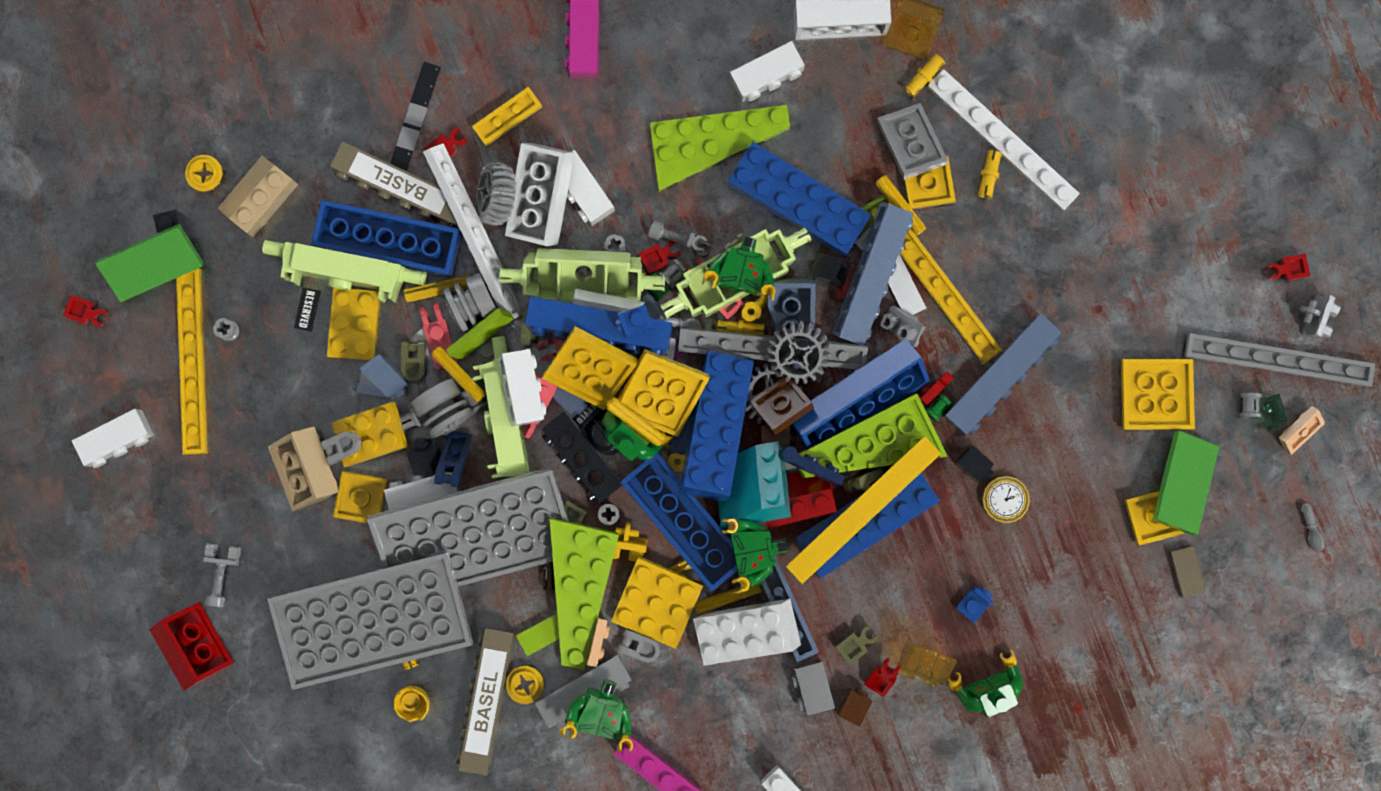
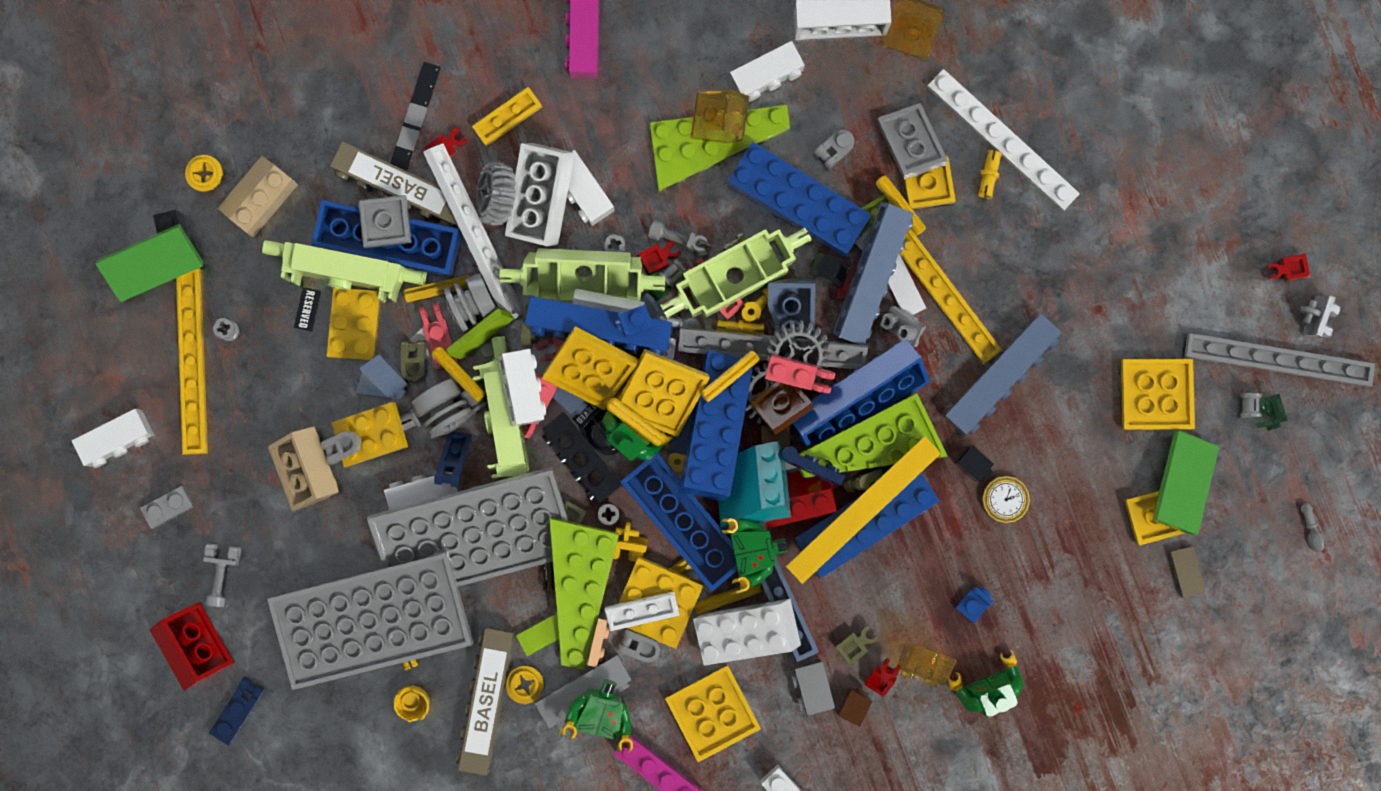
red plate [63,294,109,327] -> none
yellow tile [333,471,389,523] -> none
black brick [406,437,442,476] -> none
green torso [702,237,776,301] -> none
yellow pin [904,53,945,98] -> none
red plate [918,371,954,406] -> none
green bush [924,393,953,423] -> none
light nougat plate [1278,406,1325,455] -> none
none -> light grey plate [140,486,195,529]
none -> dark blue plate [209,676,265,746]
none -> light grey plate [358,195,412,248]
none -> white tile [605,591,680,631]
none -> yellow plate [665,665,761,762]
none -> clear yellow slope [691,89,749,143]
none -> yellow axle [701,351,759,402]
none -> coral hinge [765,354,835,393]
none -> light grey plate [813,130,855,170]

